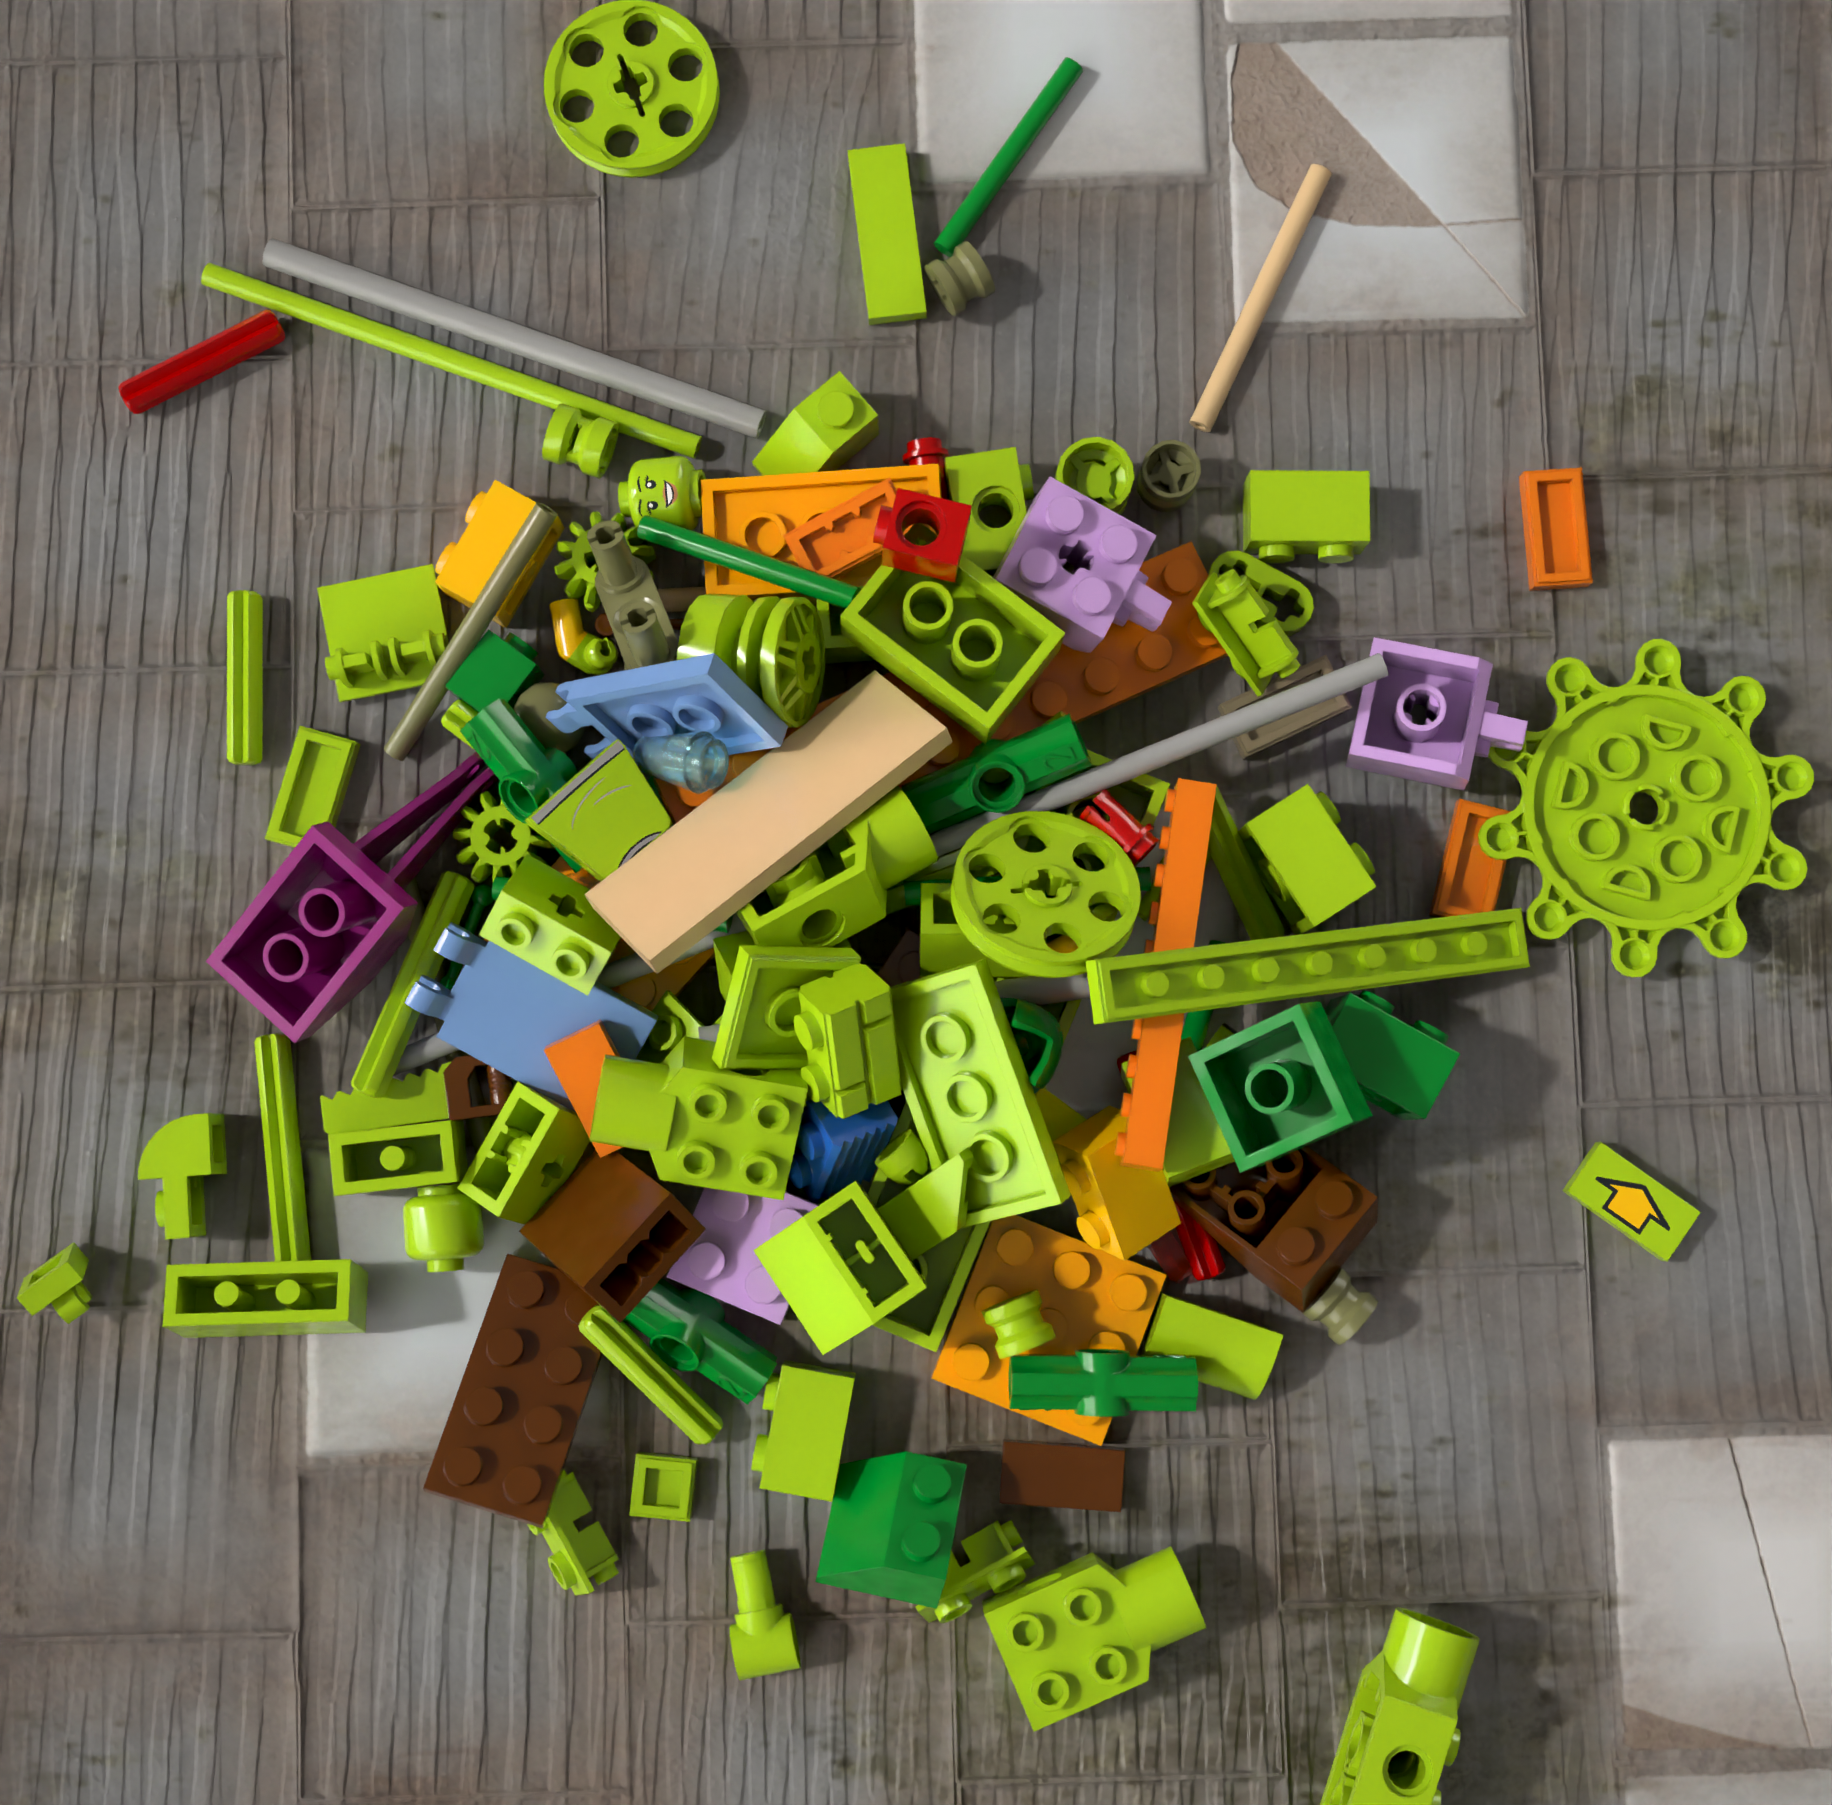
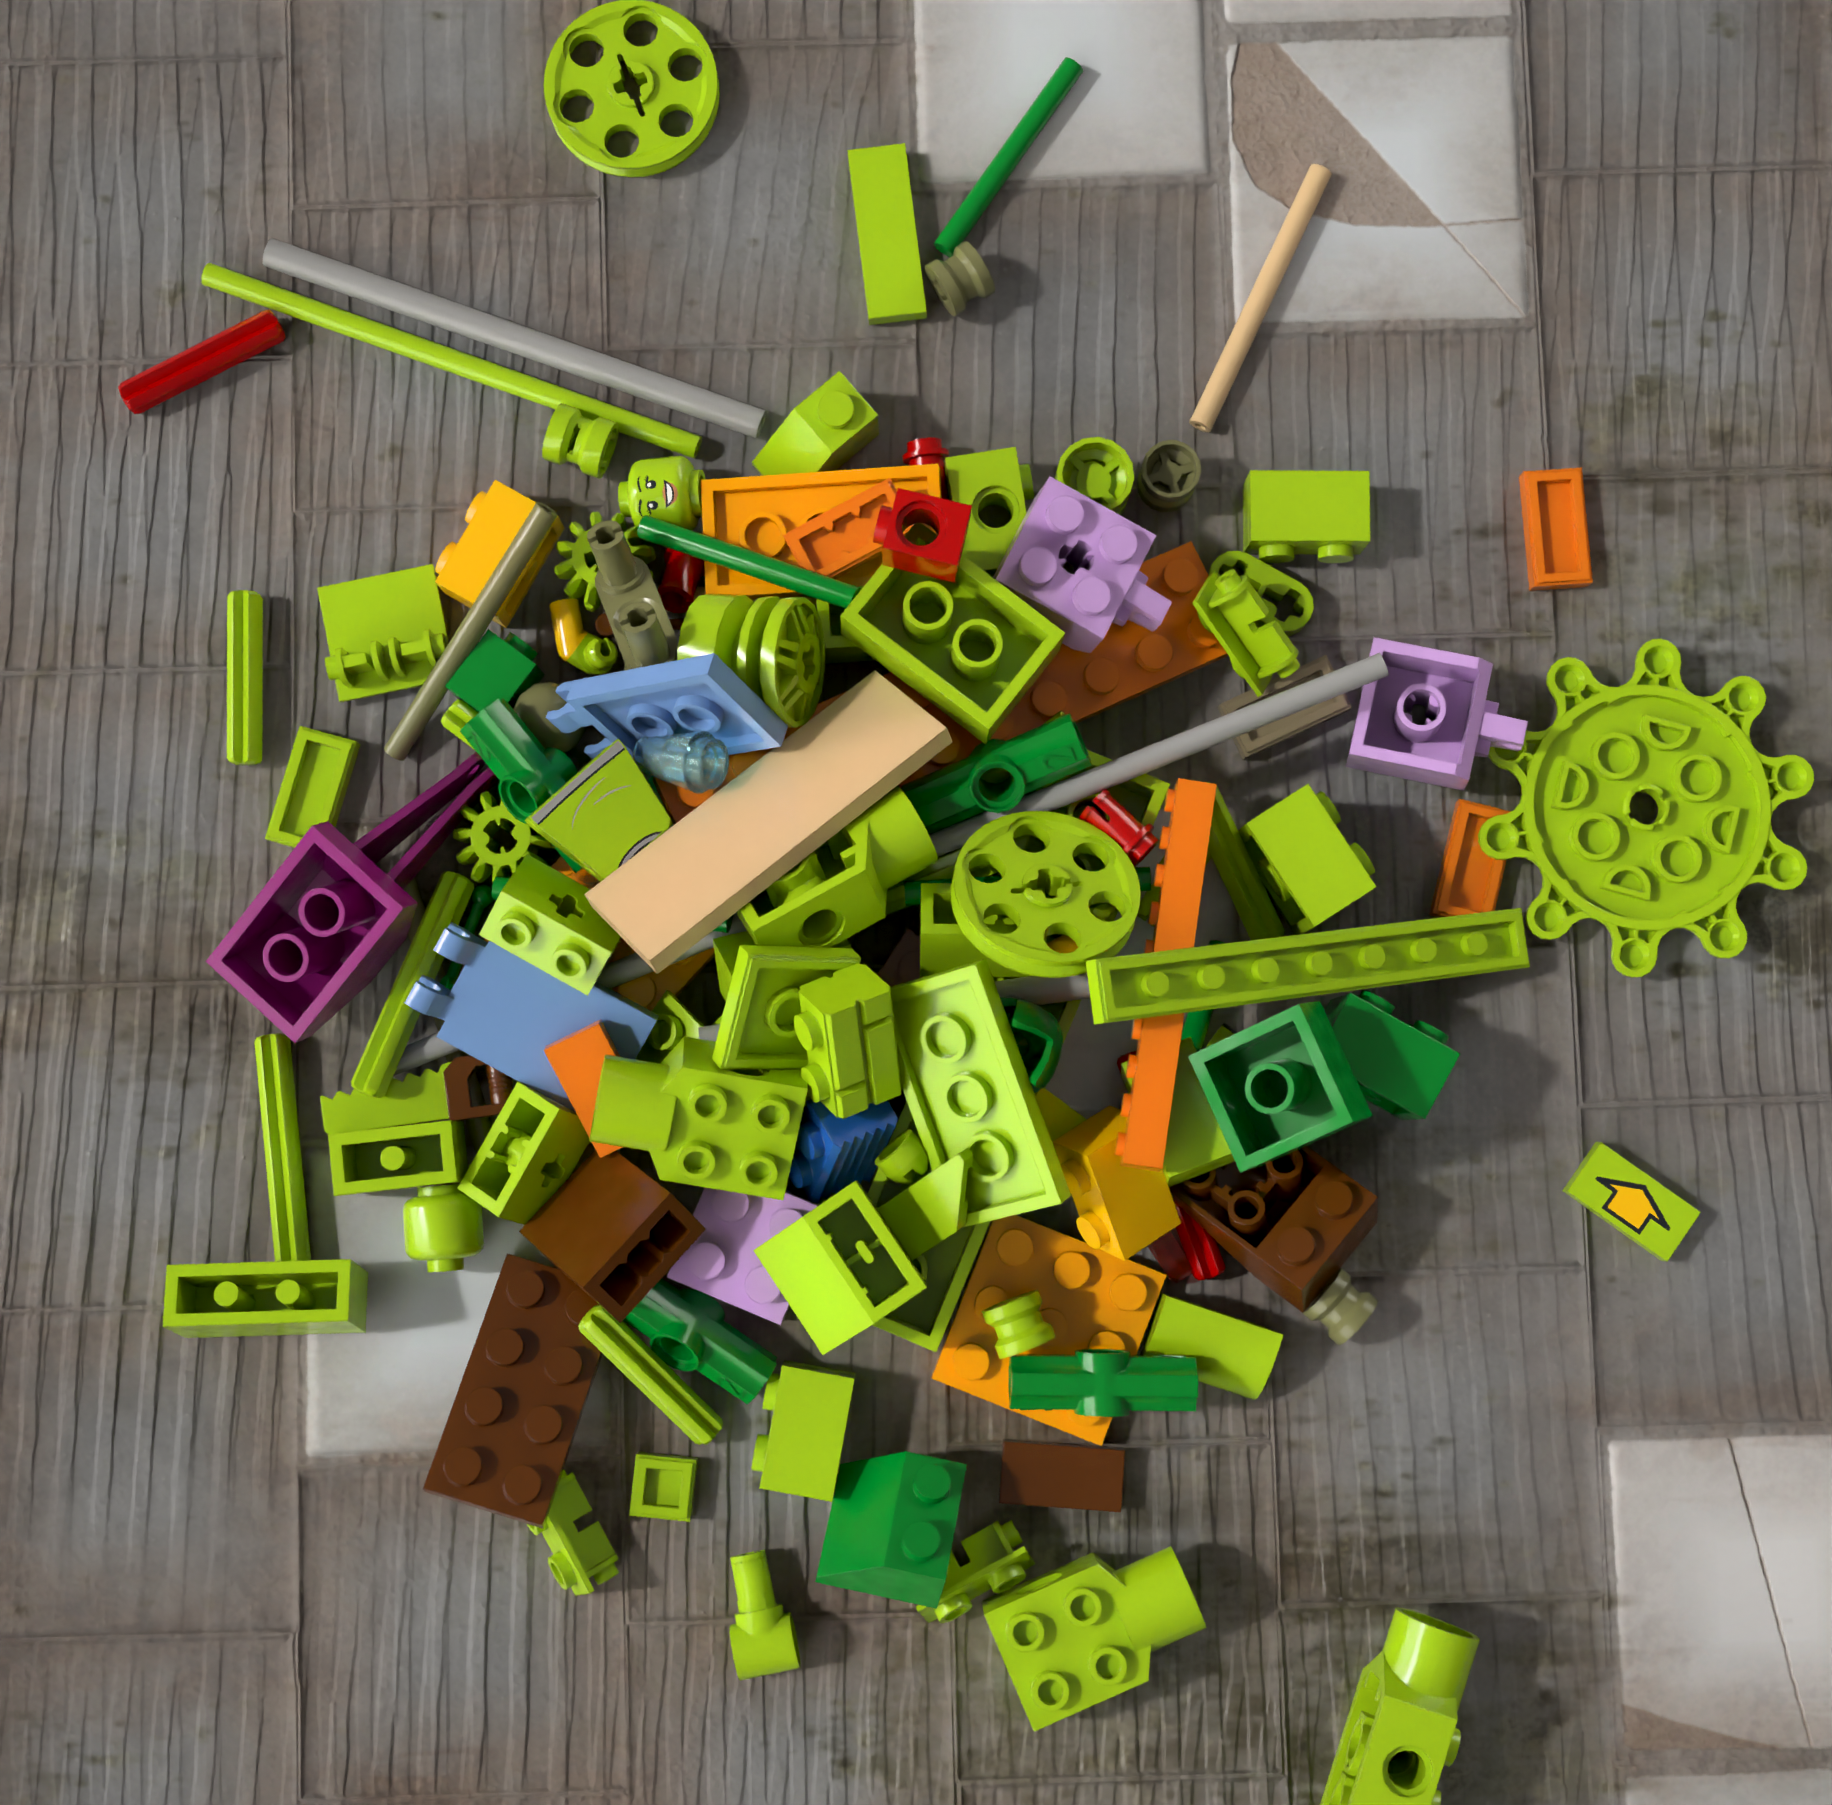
lime tile [17,1242,92,1324] -> none
lime brick [138,1113,227,1240] -> none
none -> red pin [657,548,705,613]

